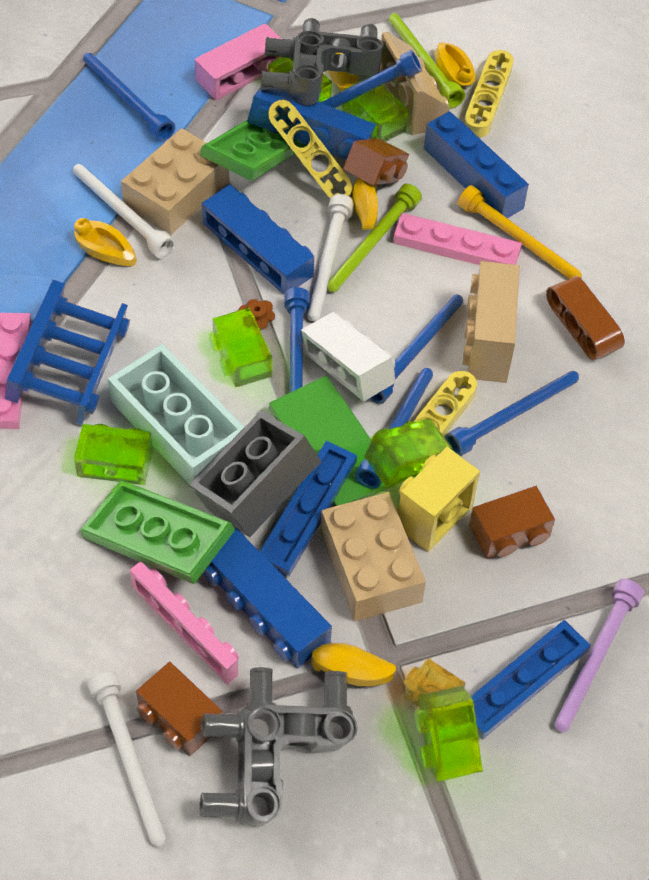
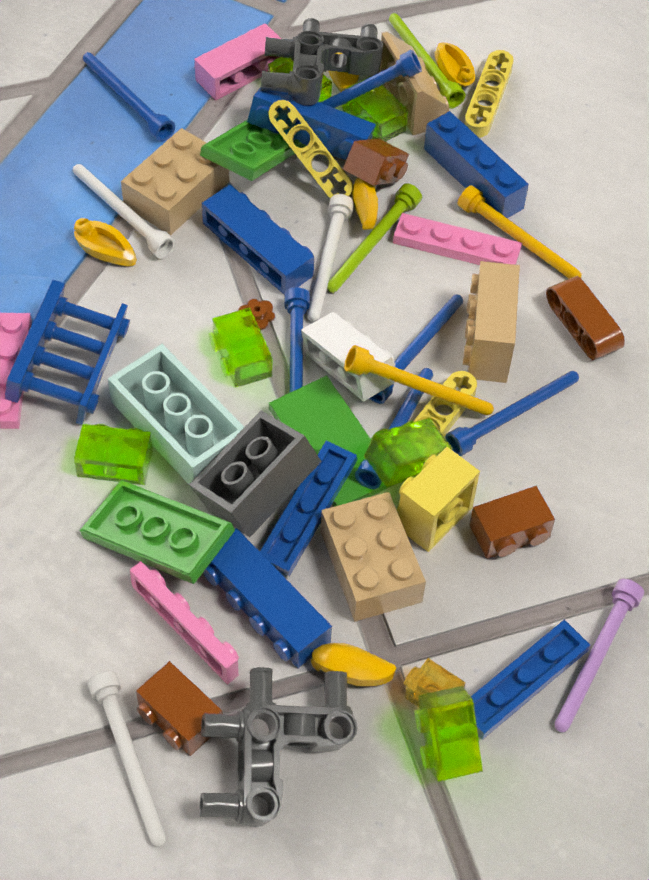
none -> yellow piece [344,345,494,416]

